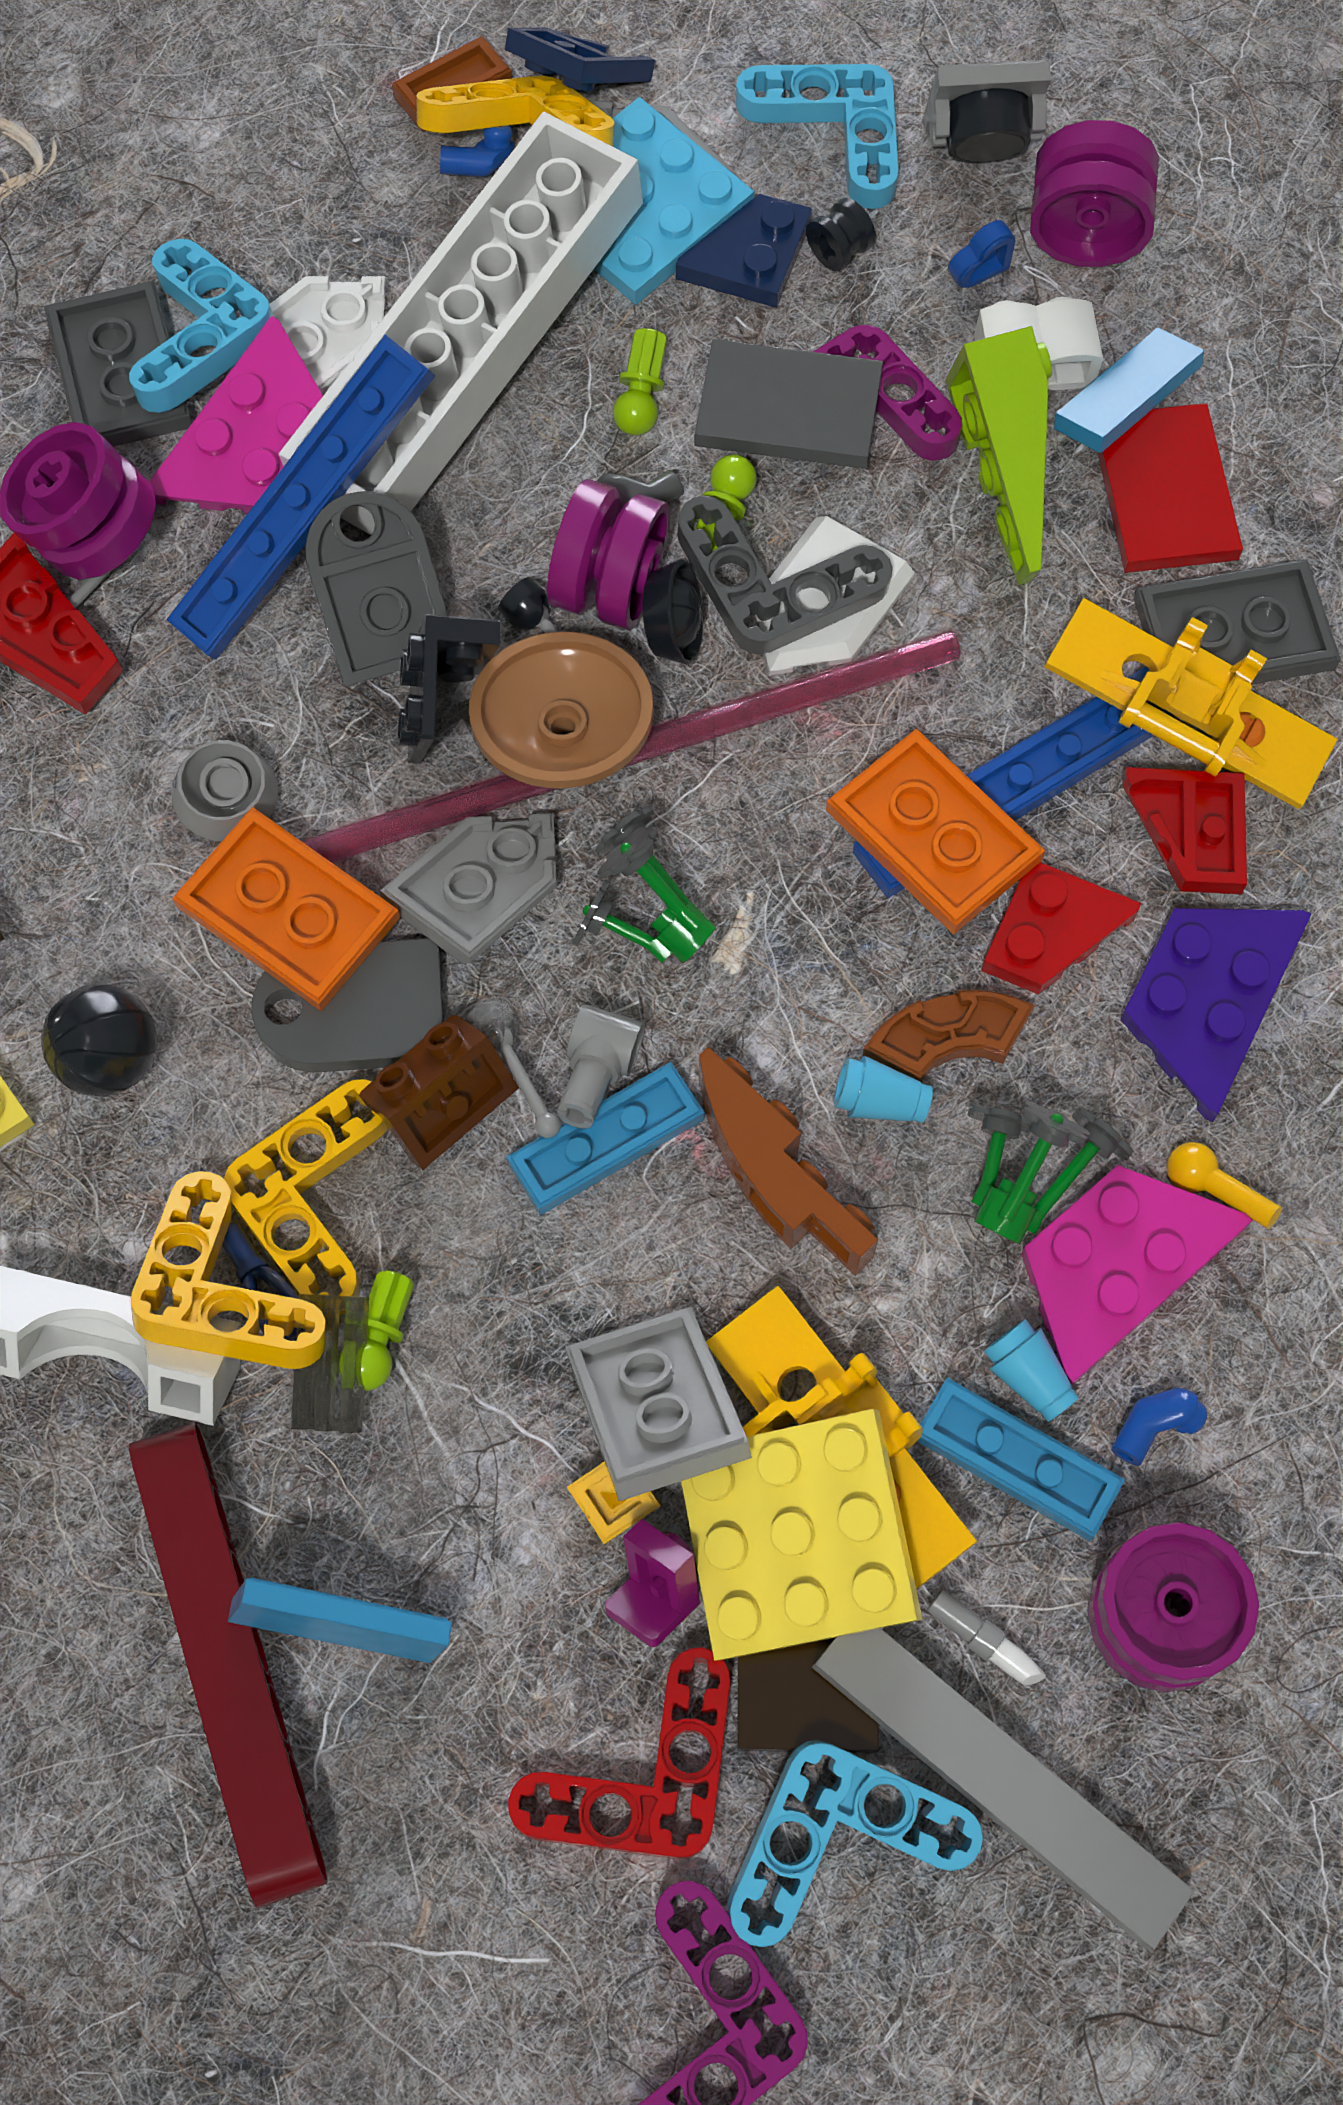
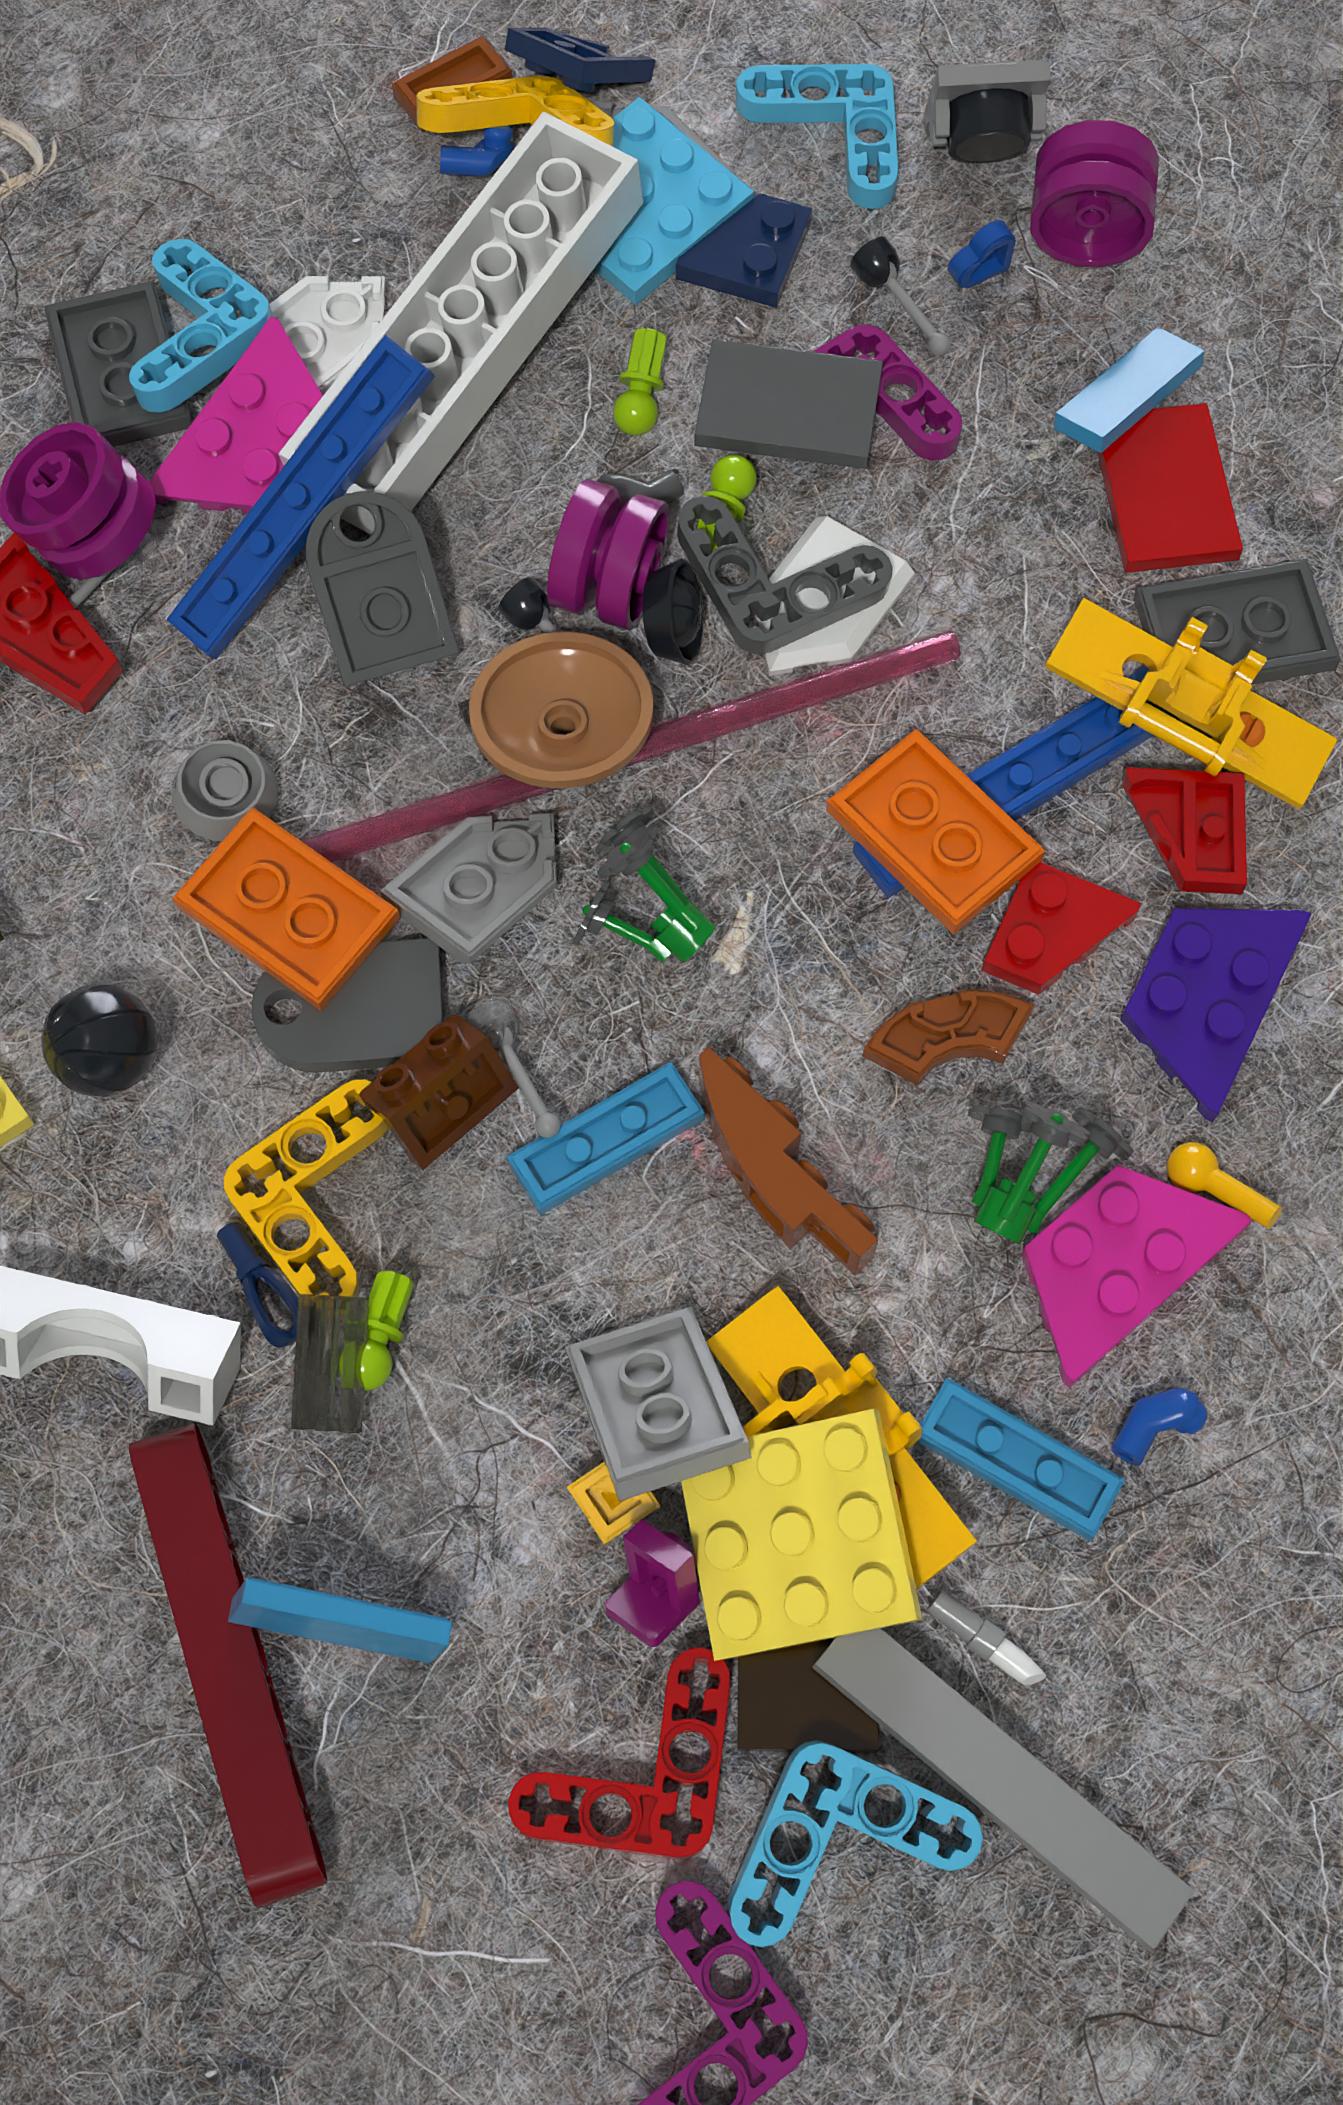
yellow beam [130,1171,326,1369] -> none
black bracket [398,615,500,764] -> none
light grey pin [557,1004,645,1129] -> none
black wheel [806,198,876,271] -> none
medium azure cone [834,1056,933,1123] -> none
lime wedge [945,326,1052,585] -> none
white brick [974,297,1103,390] -> none
medium azure cone [983,1319,1079,1422] -> none
magenta wheel [1087,1522,1260,1693] -> none
none -> hinge [850,236,951,356]

